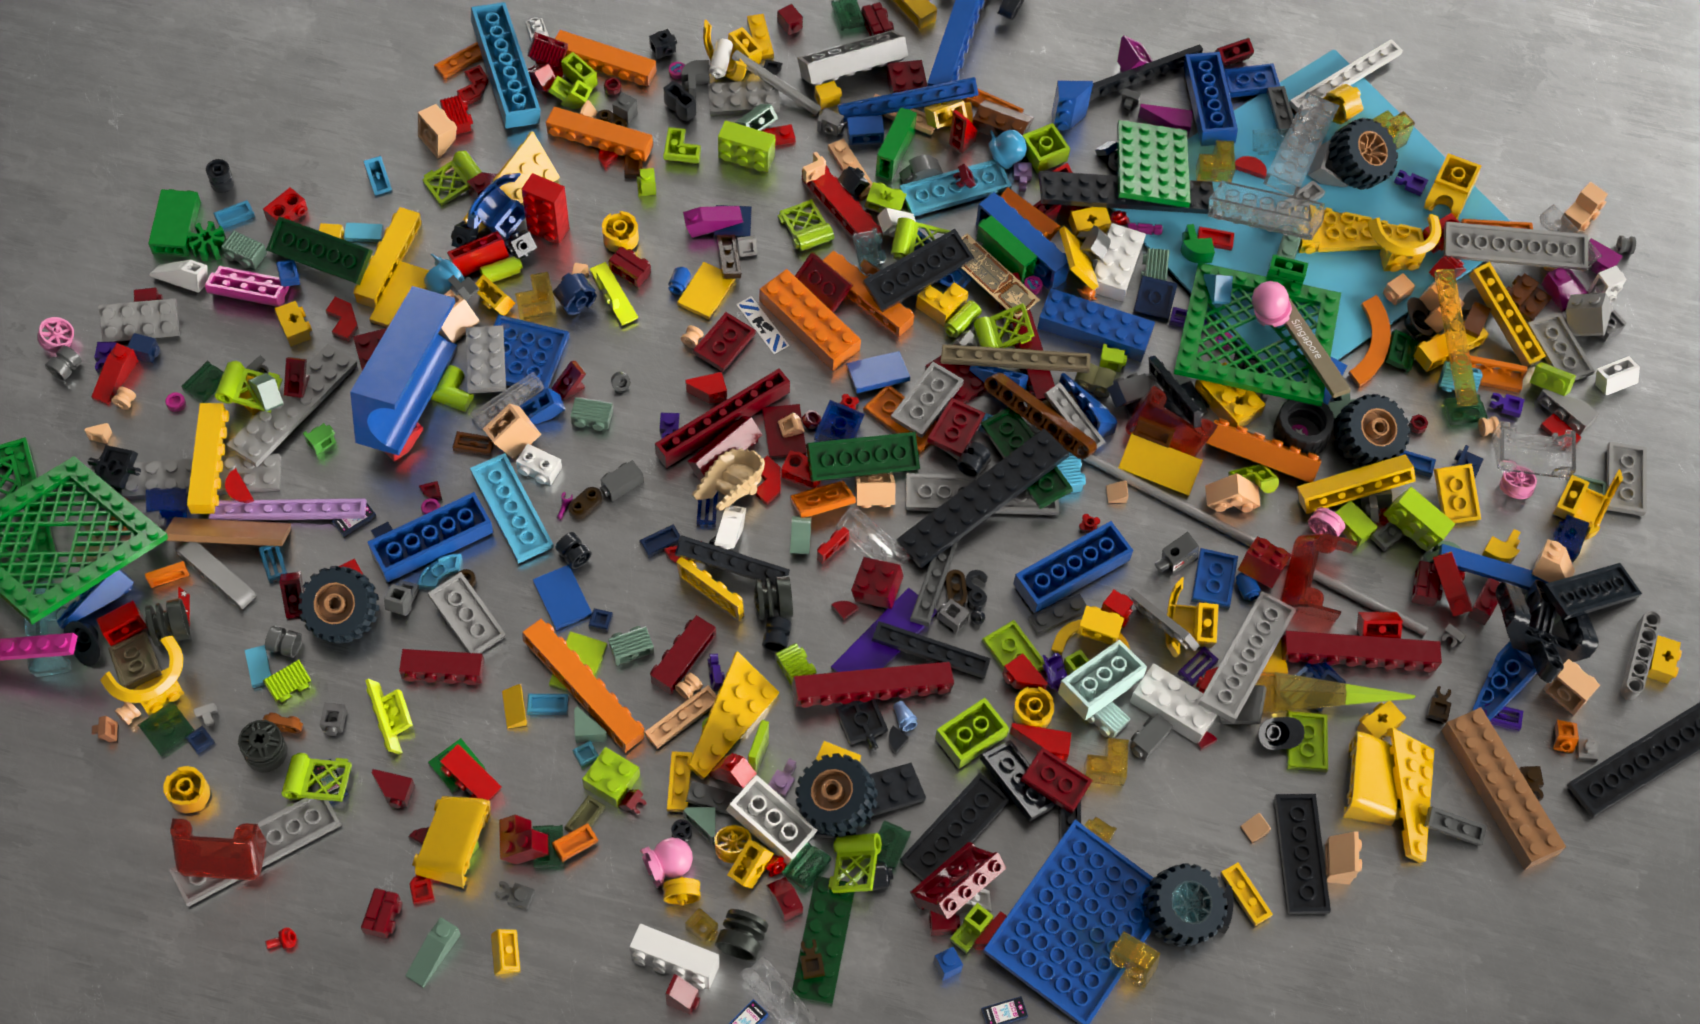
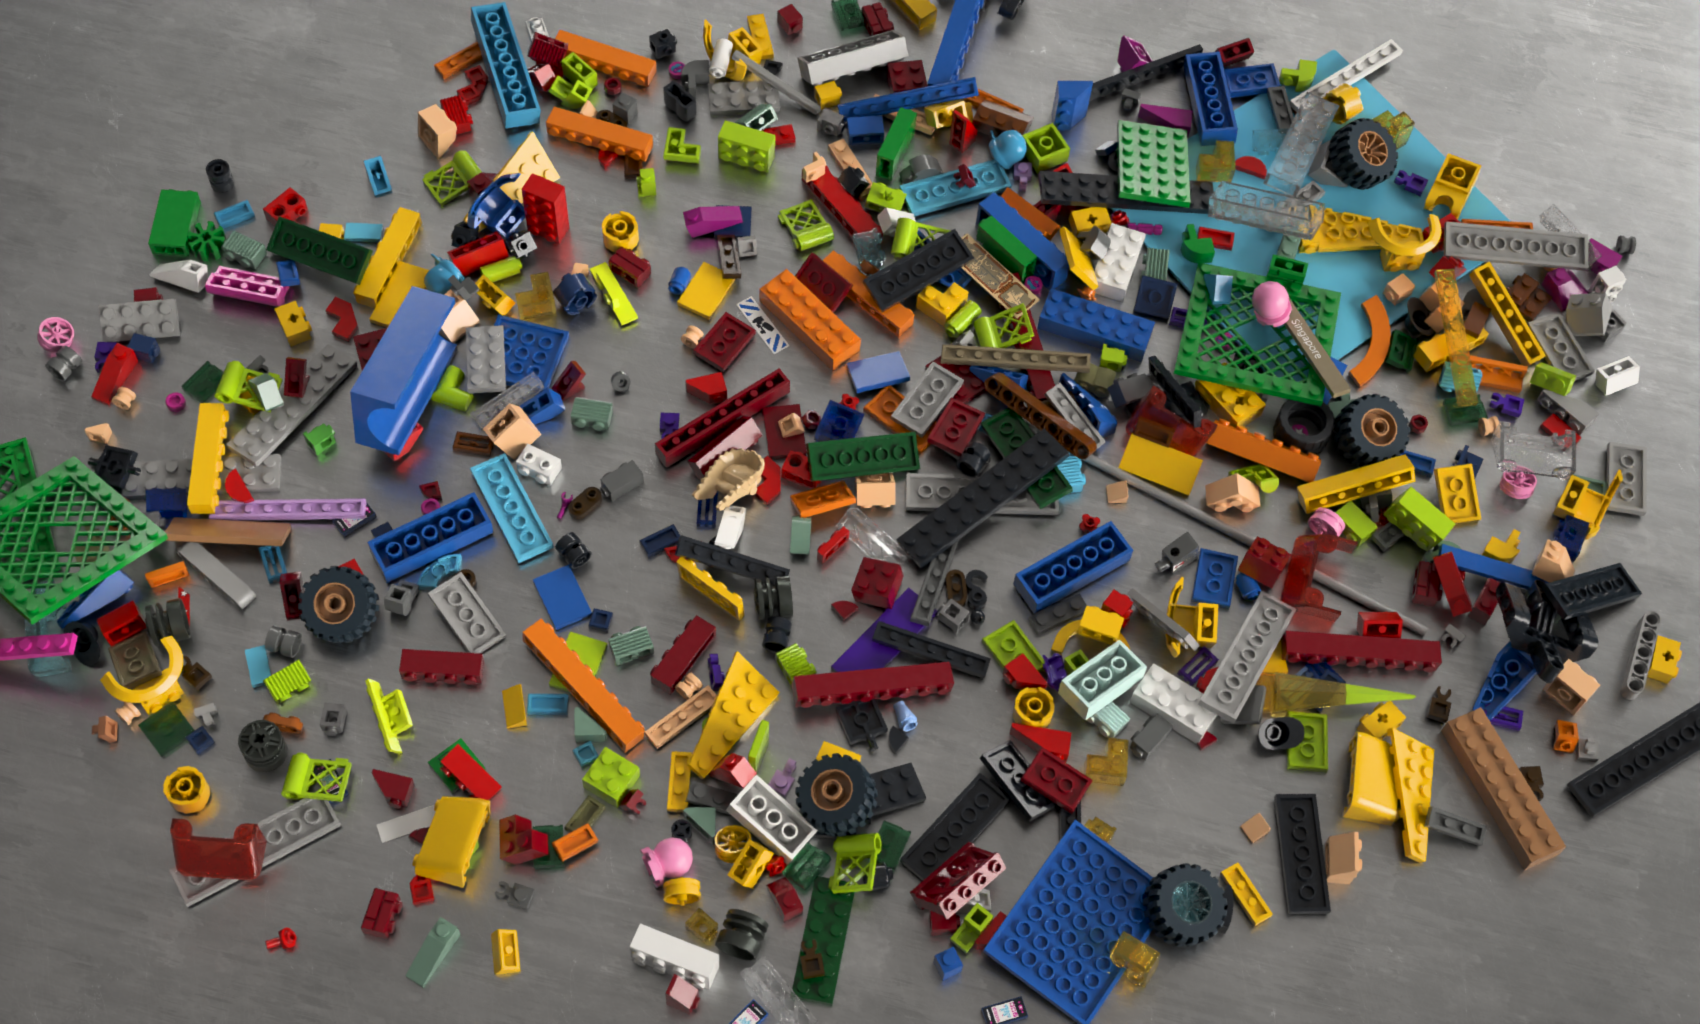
lime brick [935,698,1009,769] -> none
light nougat brick [1559,182,1608,233] -> none
none -> dark brown plate [181,656,212,691]
none -> white sticker [377,805,436,843]
none -> lime brick [1278,59,1317,92]

